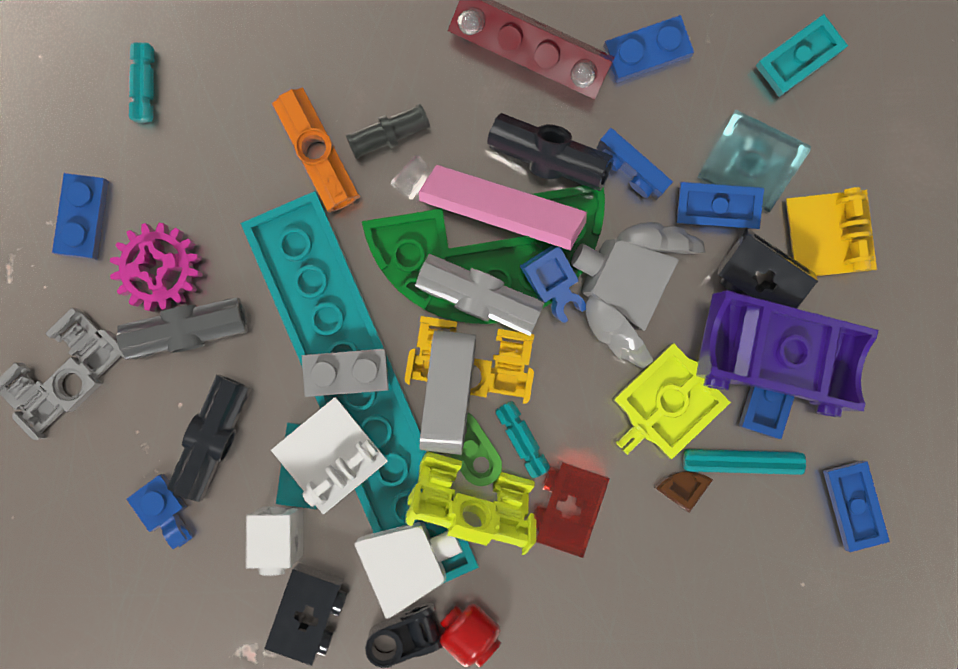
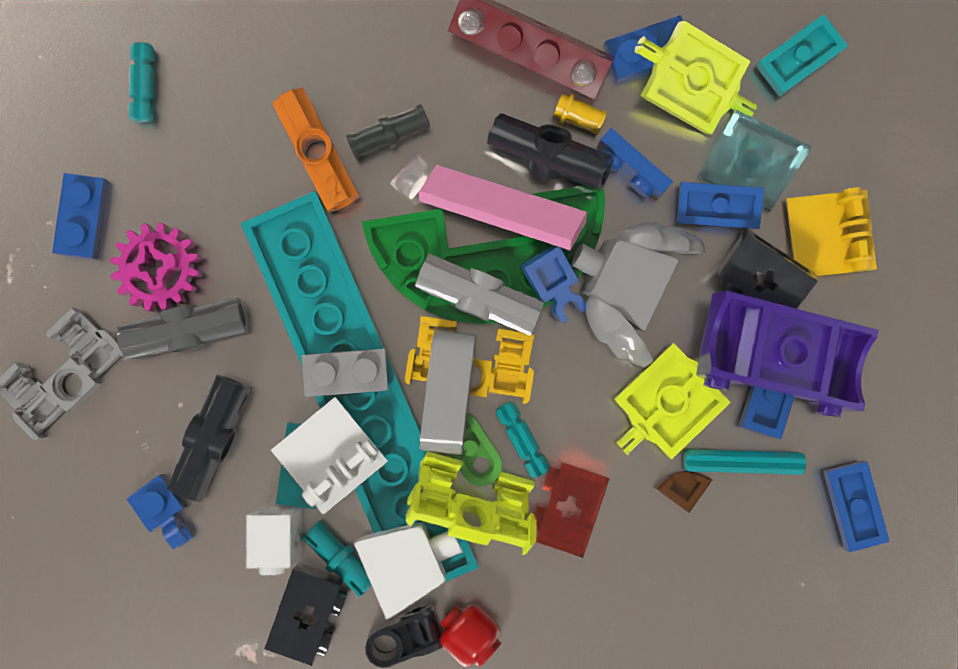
none -> teal pin [302,520,372,598]
none -> yellow pin [552,93,607,135]
none -> neon yellow plate [634,21,757,135]

